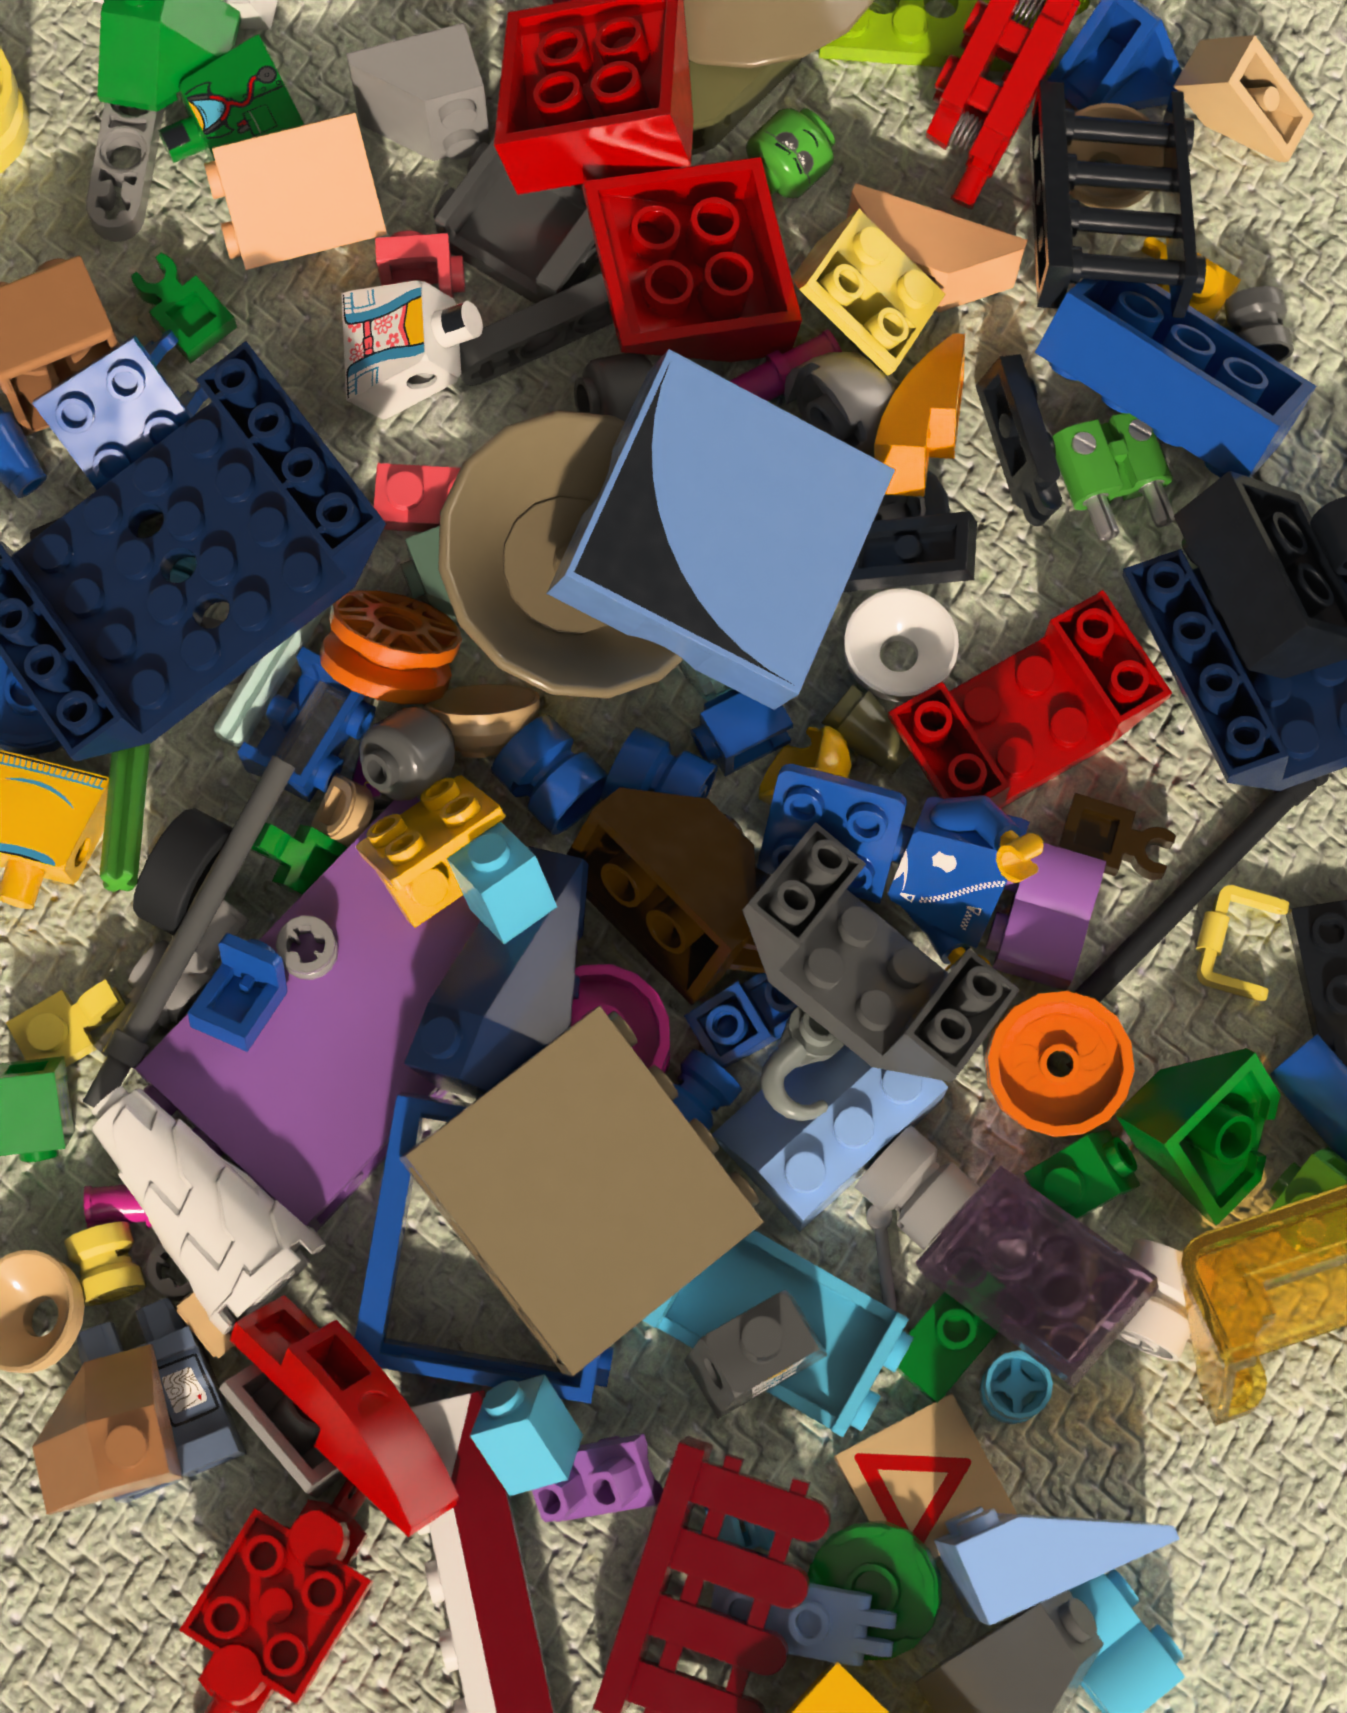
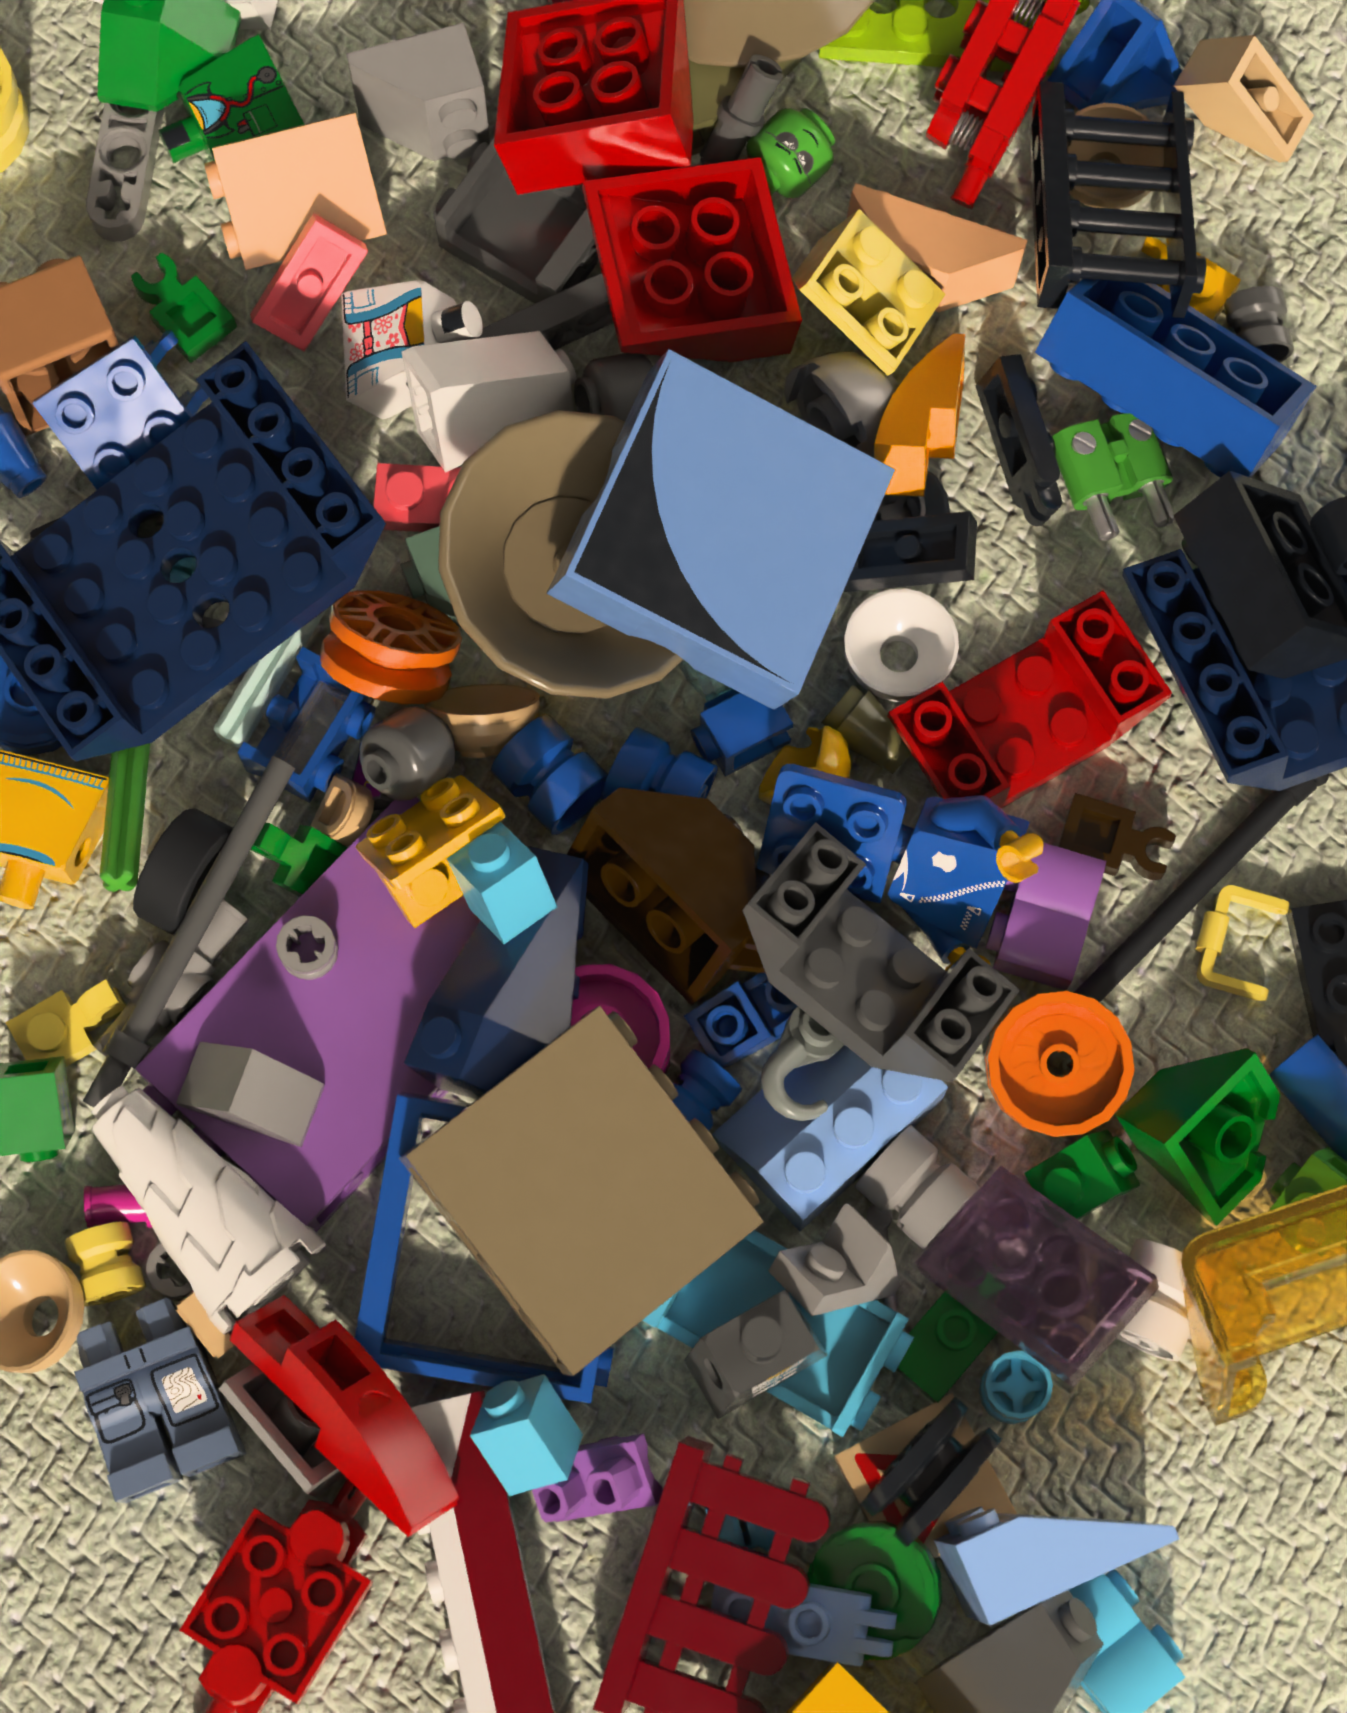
medium nougat slope [32,1344,183,1515] -> none
blue bracket [187,933,288,1052] -> none
coral bracket [375,230,465,299] -> none
dark pink pin [730,329,842,401] -> none
none -> light grey slope [176,1042,325,1148]
none -> coral plate [250,213,368,351]
none -> white slope [402,331,577,473]
none -> dark grey pin [699,55,783,165]
none -> light grey slope [768,1203,900,1316]
none -> black wheel [860,1396,1002,1547]

